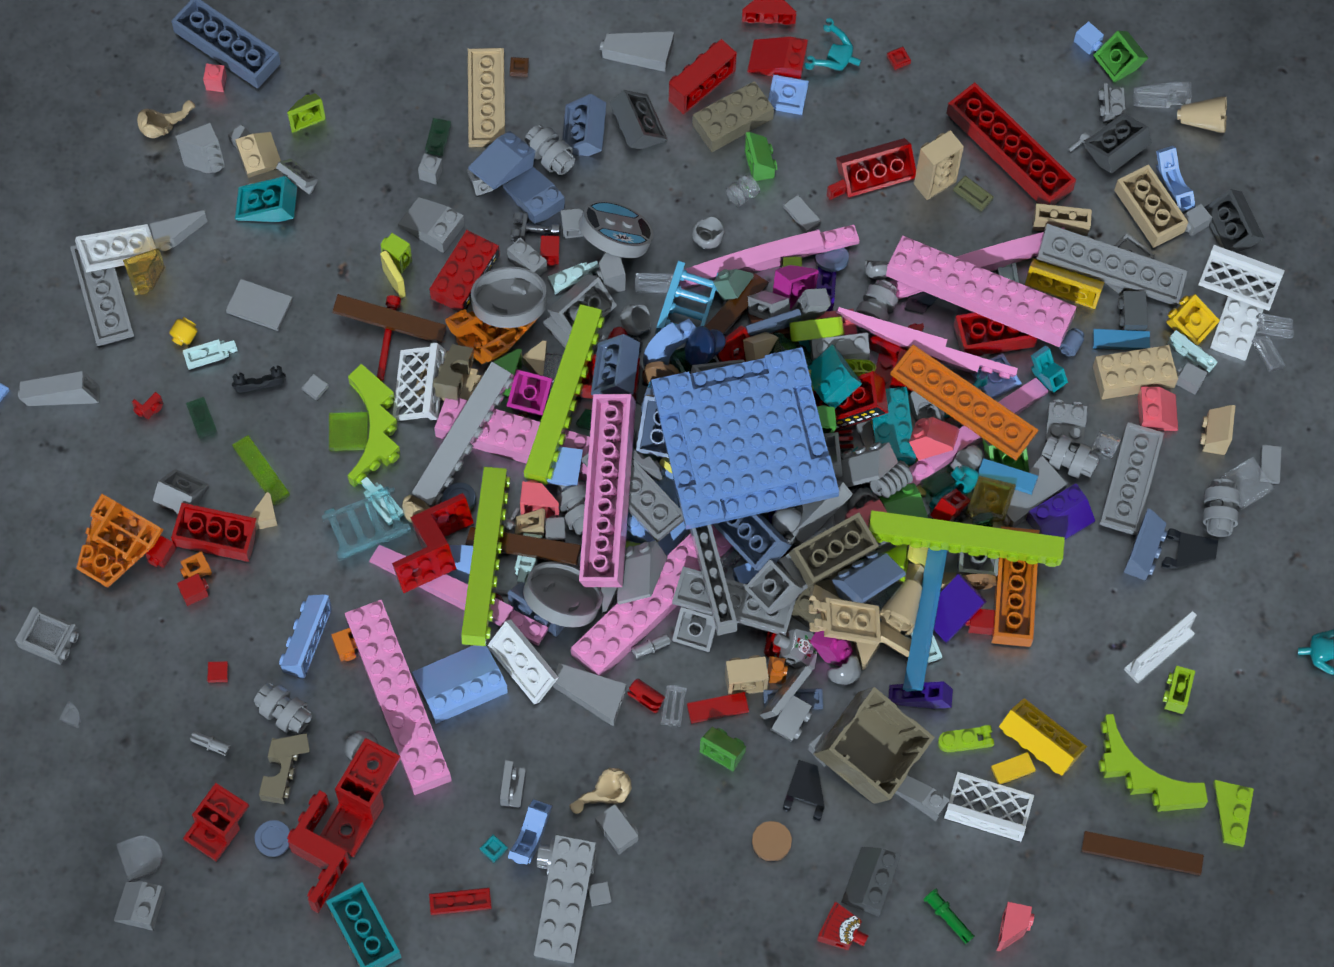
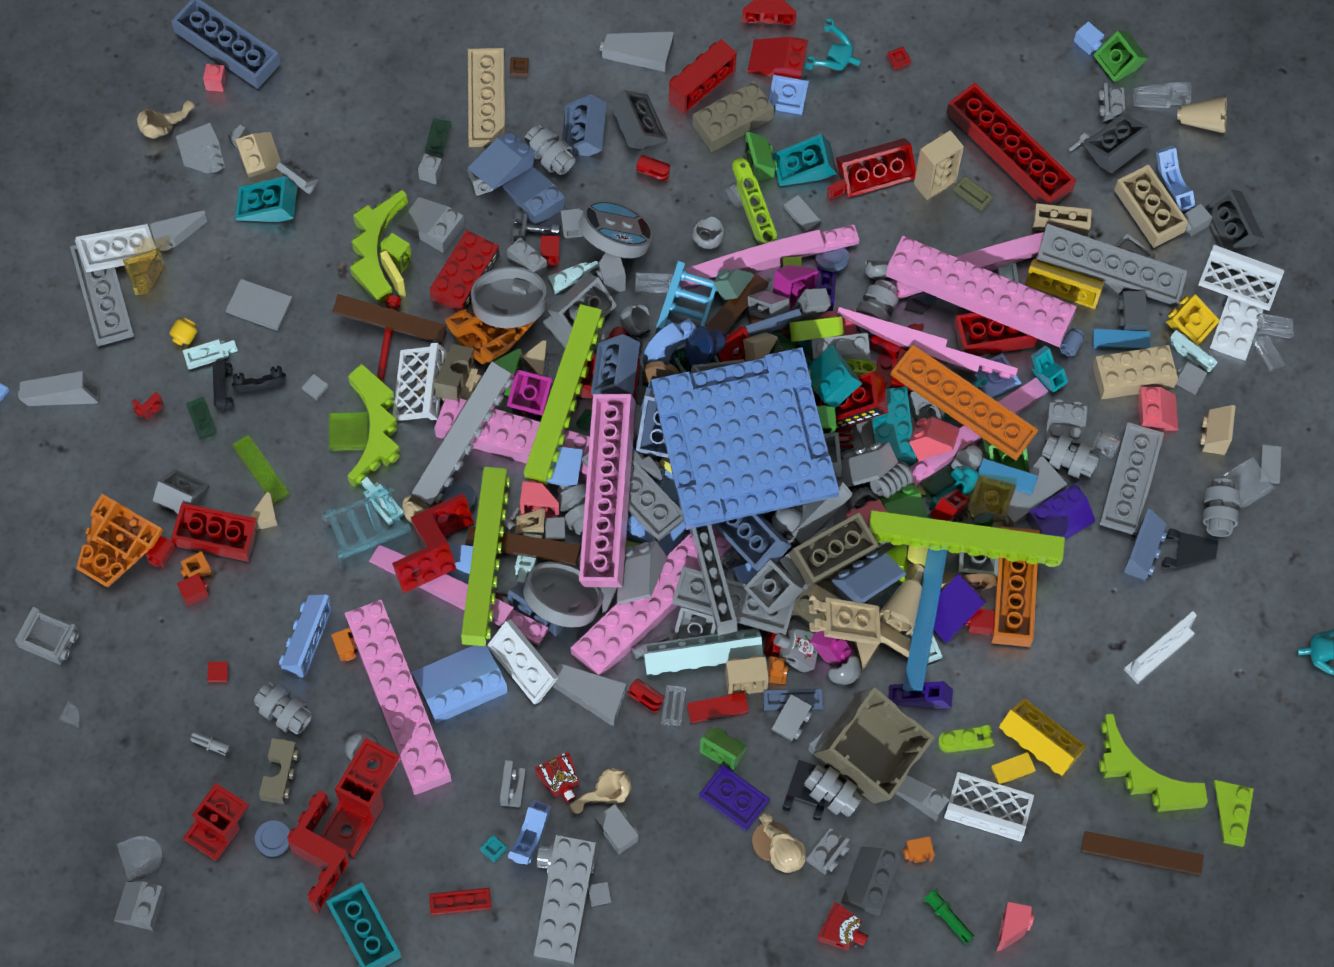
dark tan sticker [272,733,310,759] -> none
lime slope [287,93,326,133] -> none
light grey tile [759,666,812,719] -> none
lime brick [1162,665,1195,714] -> none
none -> black piece [213,359,234,411]
none -> lime arch [350,190,408,306]
none -> torso [535,751,579,803]
none -> red arm [636,154,670,181]
none -> light aqua brick [642,628,763,675]
none -> dark purple tile [699,764,771,831]
none -> lime piece [732,157,777,245]
none -> tan hair [759,813,806,873]
none -> teal slope [773,134,837,186]
none -> light grey piece [804,764,863,817]
none -> light grey bracket [806,828,850,875]
none -> orange brick [903,836,935,863]

